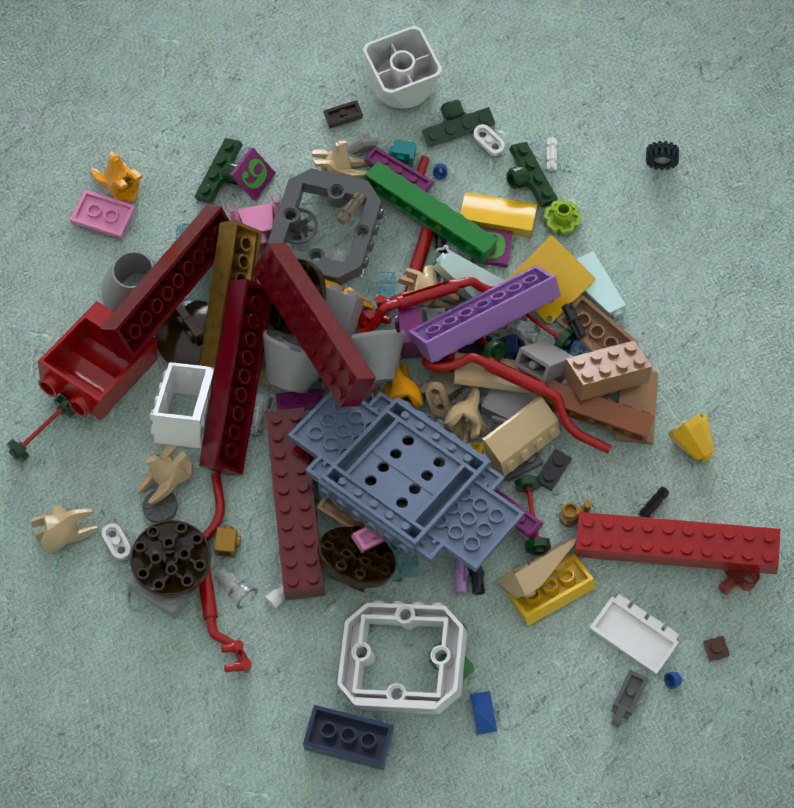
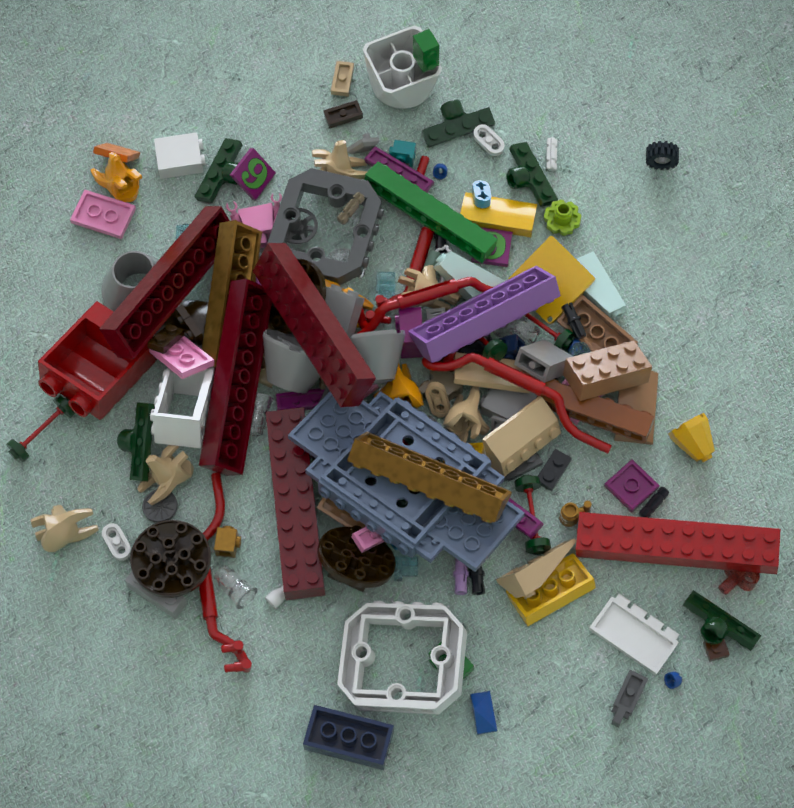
none -> orange tile [93,143,140,163]
none -> dark green plate [117,402,155,482]
none -> dark brown plate [147,324,185,354]
none -> bright pink plate [149,336,214,379]
none -> white brick [154,132,206,179]
none -> tan plate [331,61,354,97]
none -> pearl gold slope [347,432,512,523]
none -> green brick [413,29,440,73]
none -> dark azure beam [472,180,491,208]
none -> magenta tile [604,459,660,513]
none -> dark green plate [683,590,762,651]

